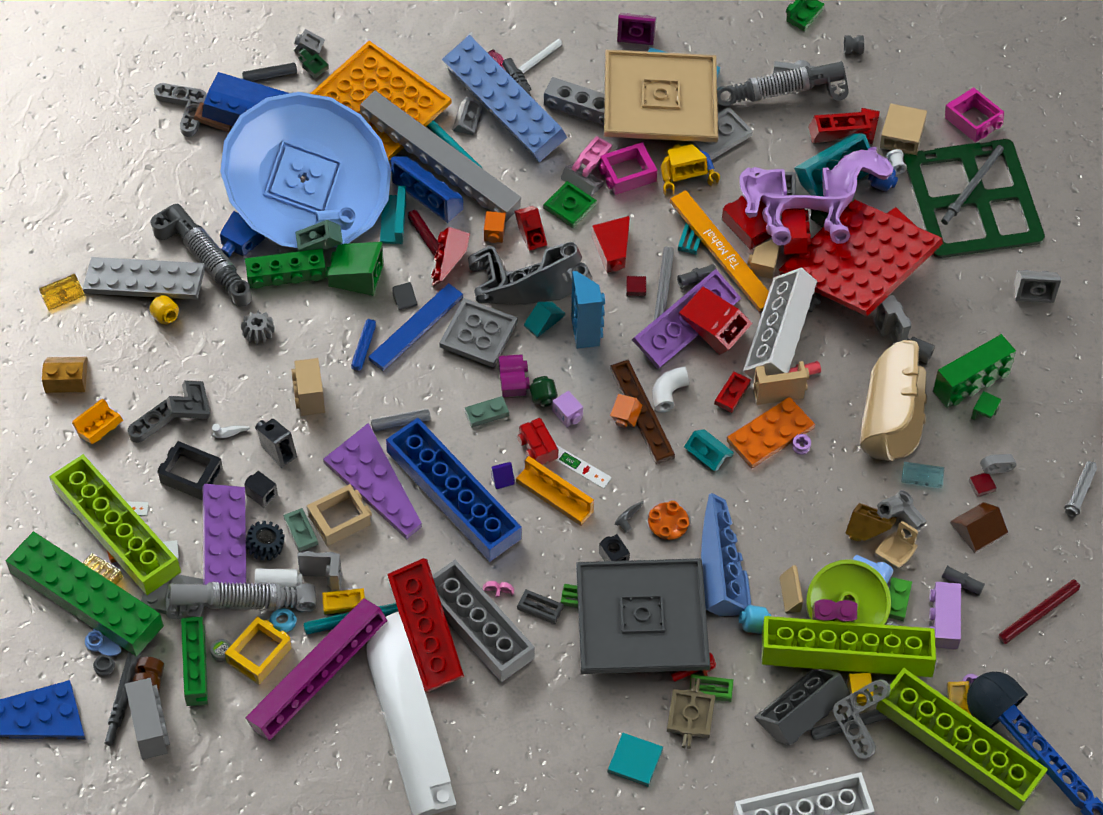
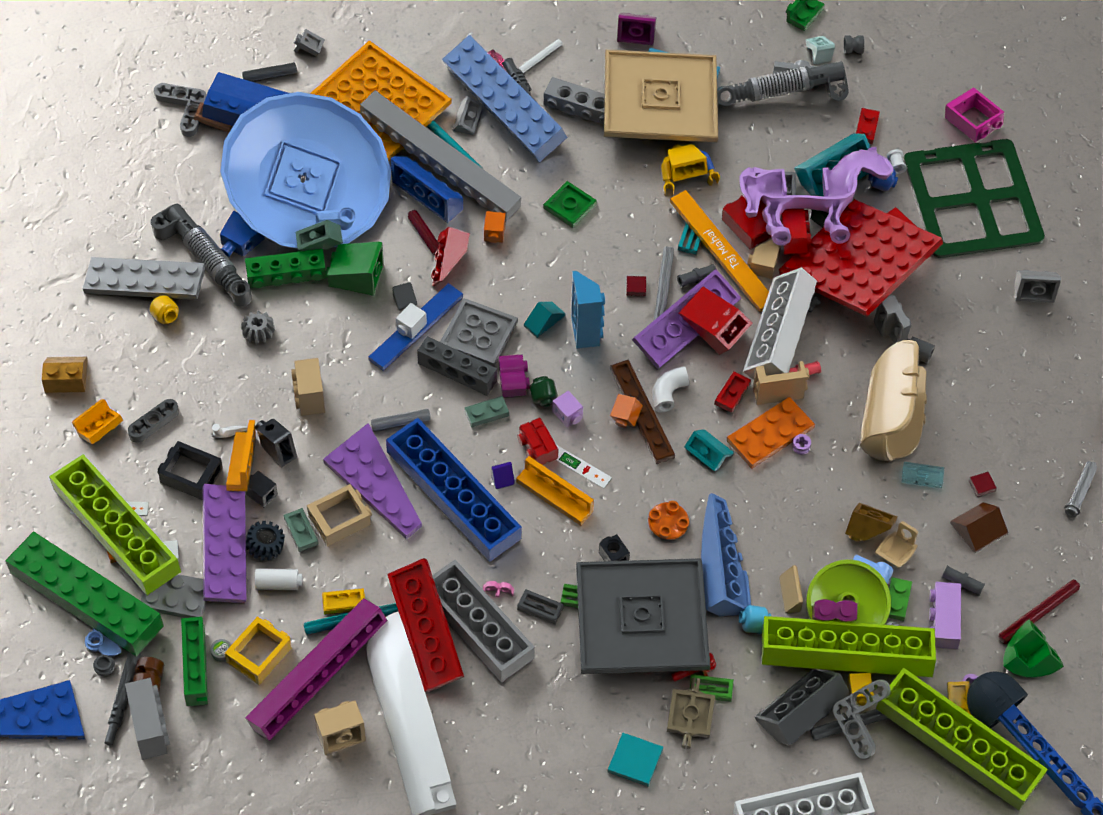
clear yellow slope [39,274,85,311] -> none
clear yellow slope [83,553,123,585] -> none
light grey piece [165,582,317,619] -> none
dark grey plate [166,380,210,419] -> none
medium azure piece [269,608,297,633] -> none
light grey bracket [297,551,342,592] -> none
dark green plate [298,48,329,78] -> none
blue axle [351,319,376,371] -> none
teal panel [380,186,406,244] -> none
dark grey piece [468,242,592,305] -> none
red slope [514,206,547,251] -> none
light grey slope [561,164,604,196] -> none
bright pink hinge [572,136,613,177] -> none
red slope [592,216,630,273] -> none
dark pink window [598,142,658,195] -> none
dark grey bar [615,501,644,533] -> none
light grey plate [688,107,753,160] -> none
red slope [808,111,872,143] -> none
light grey piece [877,490,926,530] -> none
tan brick [880,103,927,155] -> none
green brick [932,334,1016,408] -> none
dark grey bar [941,145,1004,225] -> none
green panel [971,391,1002,420] -> none
light grey beam [980,454,1017,474] -> none
none -> light orange fence [226,420,256,491]
none -> tan brick [314,700,366,755]
none -> white brick [396,303,427,339]
none -> dark grey brick [417,336,497,396]
none -> light aqua slope [806,36,835,64]
none -> green brick [1003,619,1064,677]

